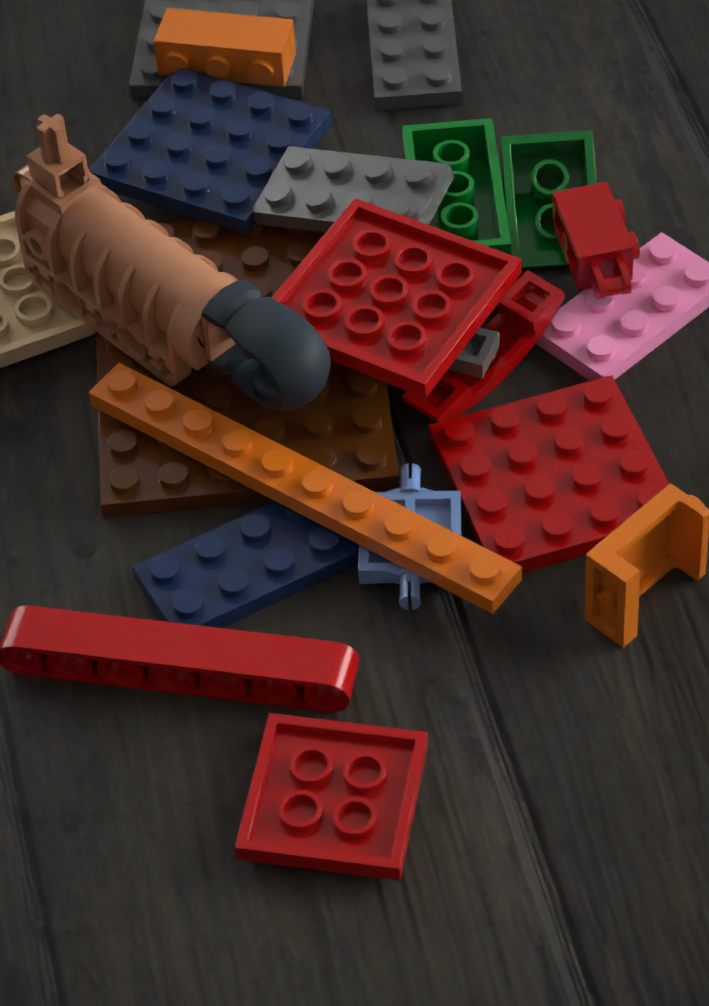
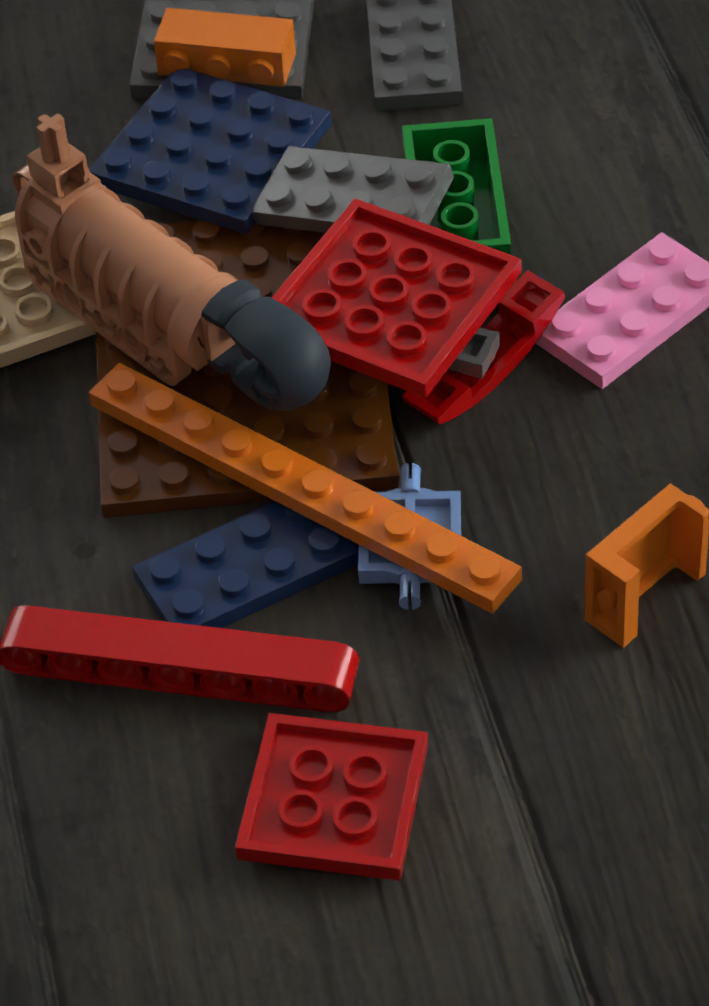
red plate [428,375,669,573] -> none
green slope [499,130,597,270] -> none
red brick [552,182,640,300] -> none

